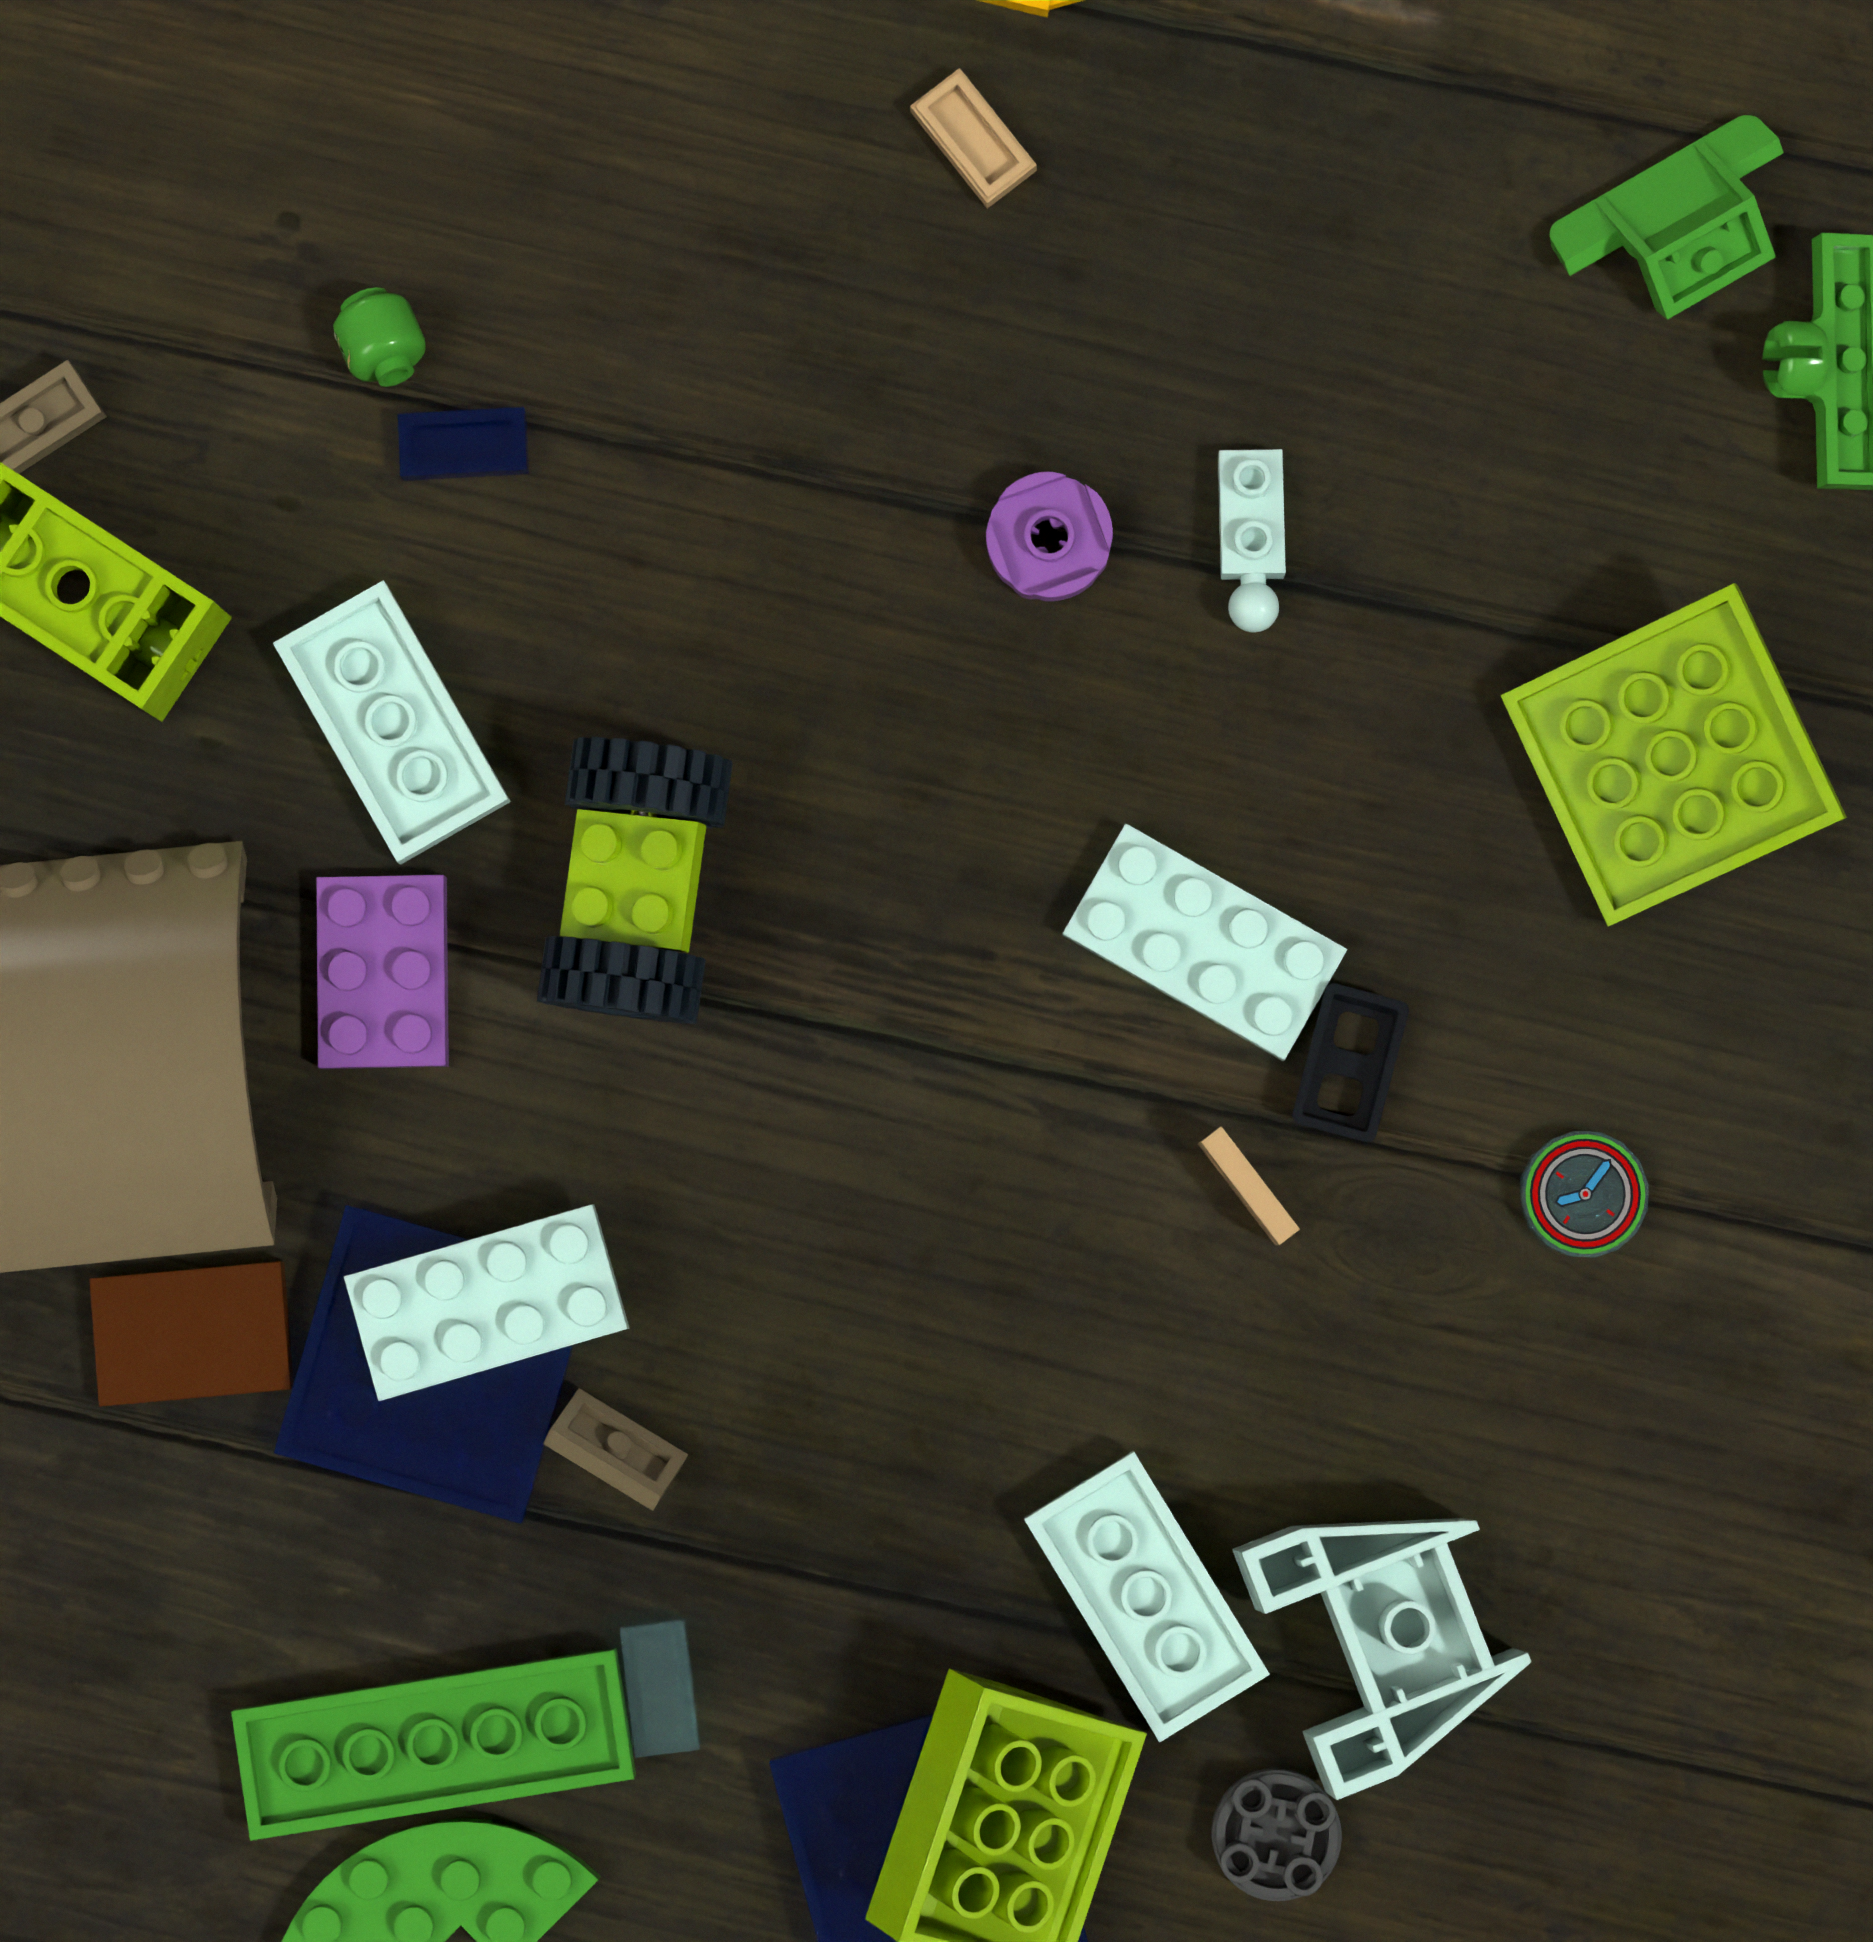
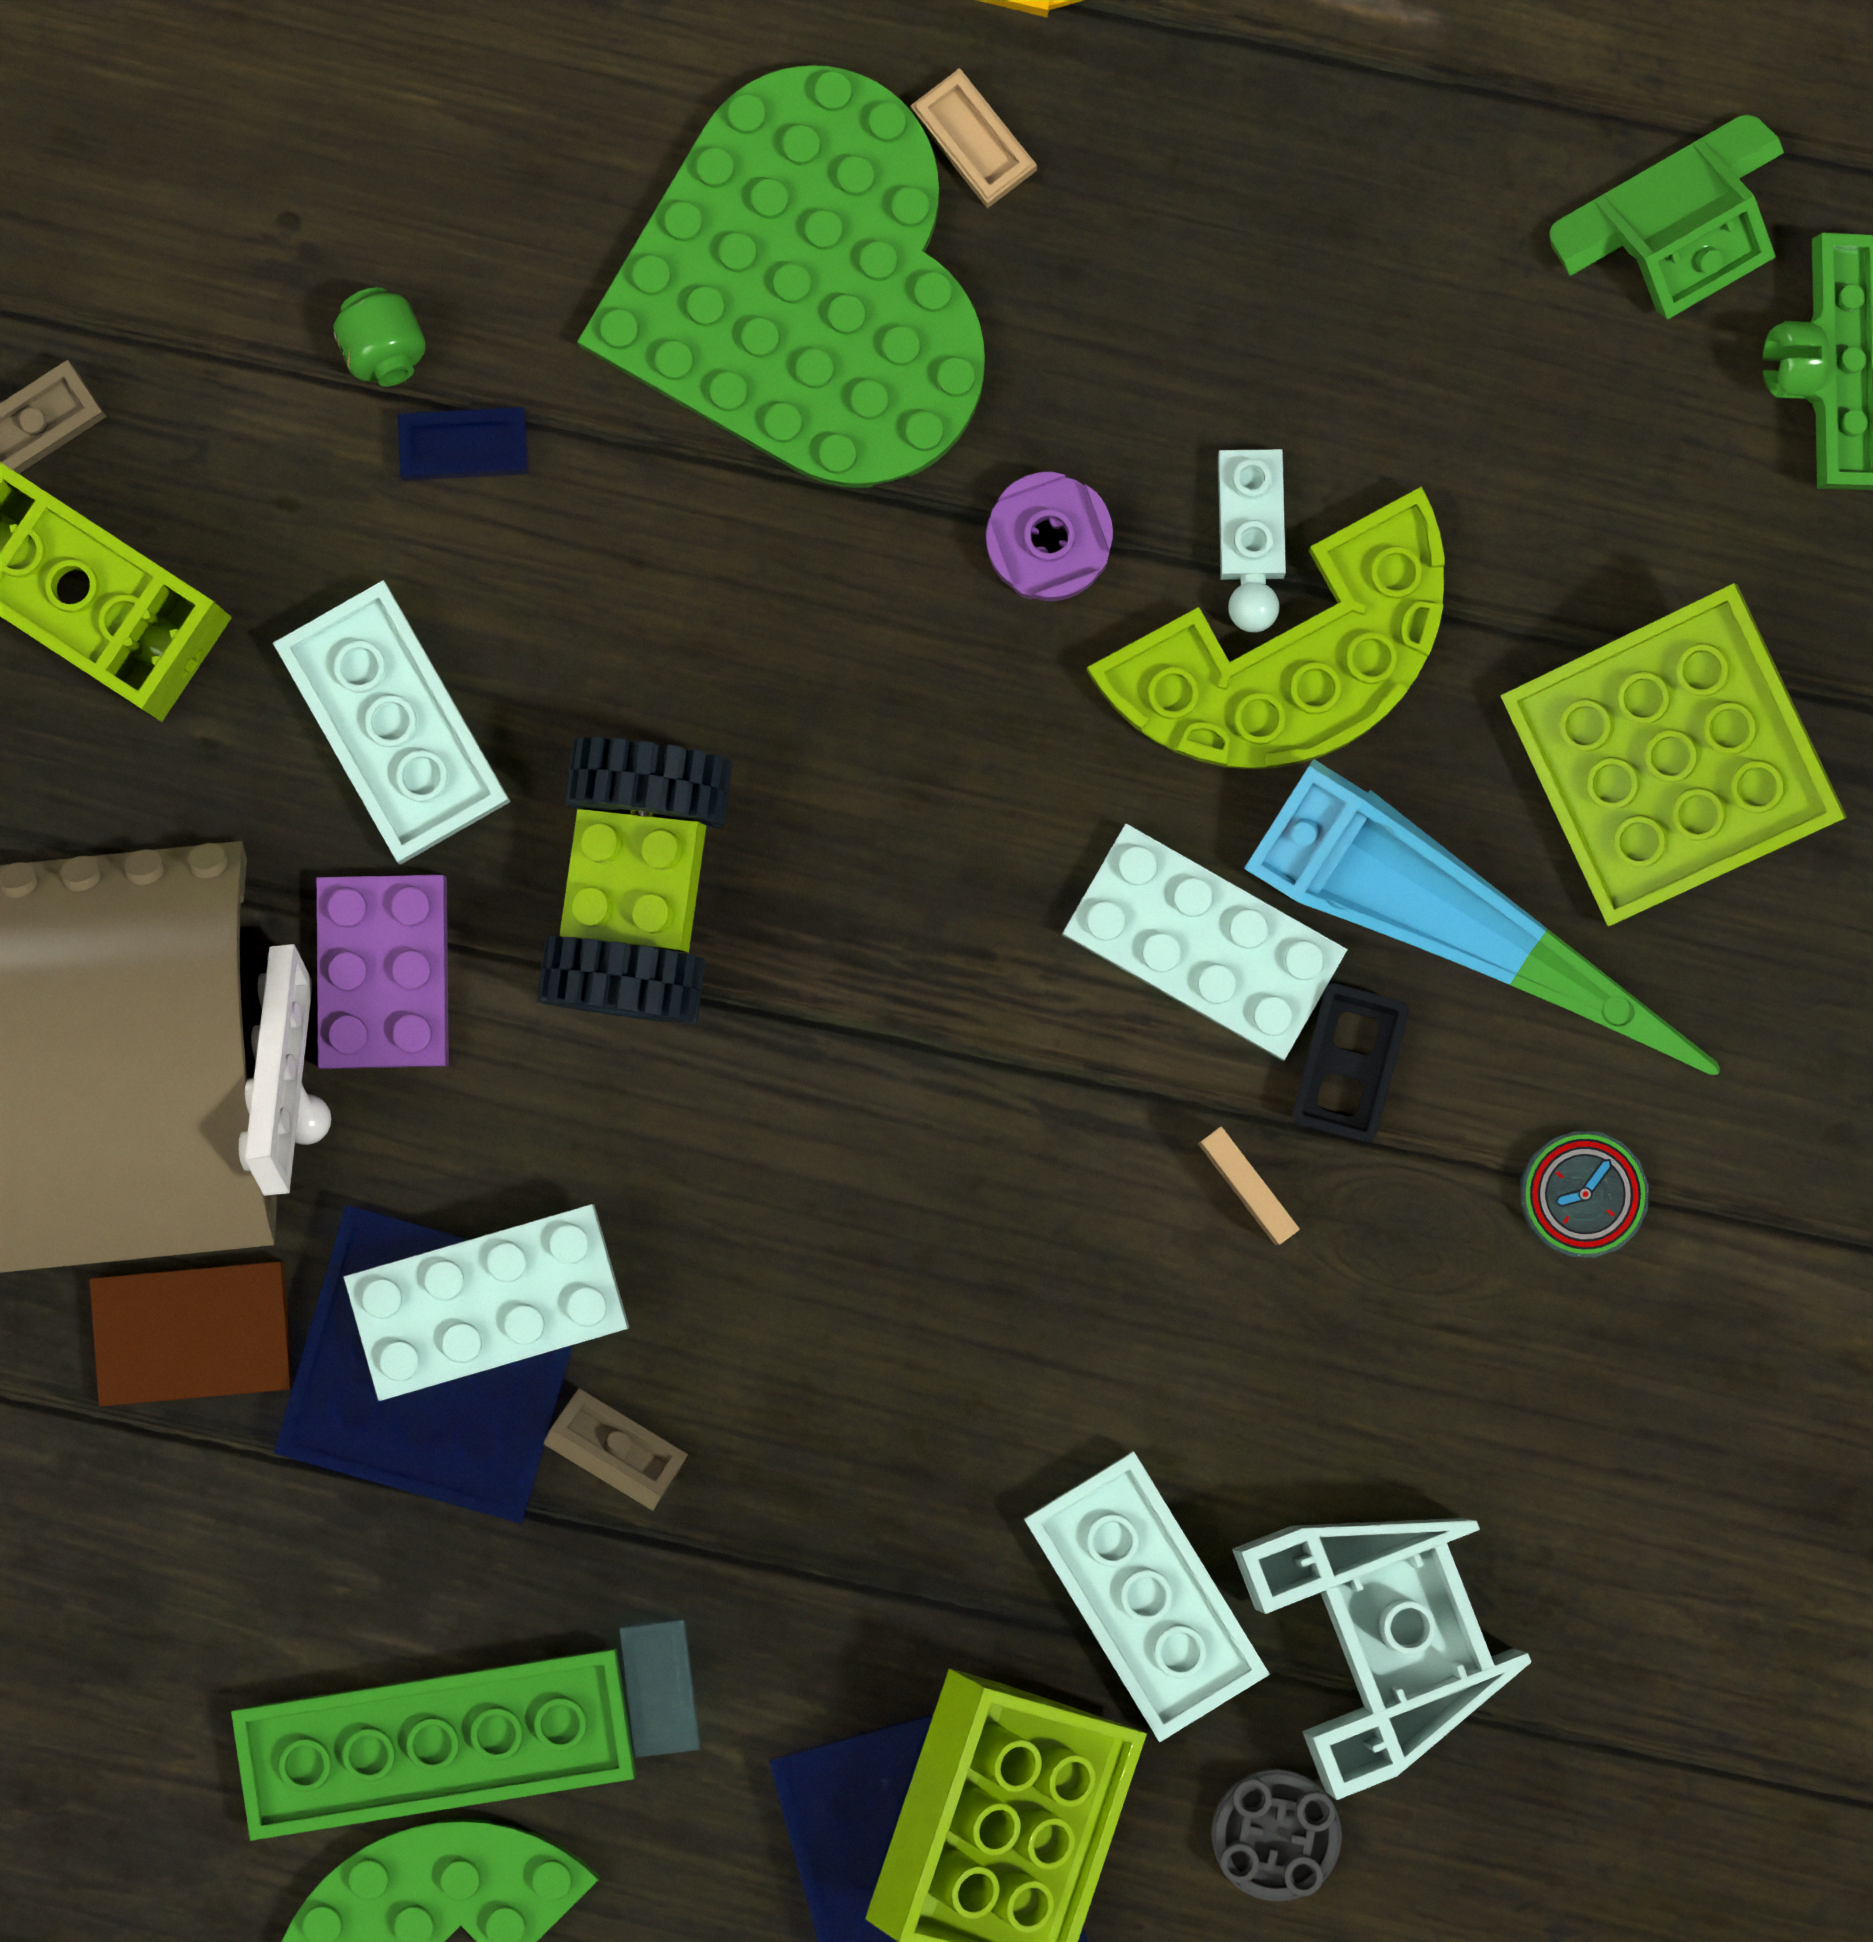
none -> white plate [239,944,331,1196]
none -> bright green plate [577,65,985,488]
none -> lime plate [1087,486,1445,769]
none -> medium azure plate [1244,759,1720,1075]

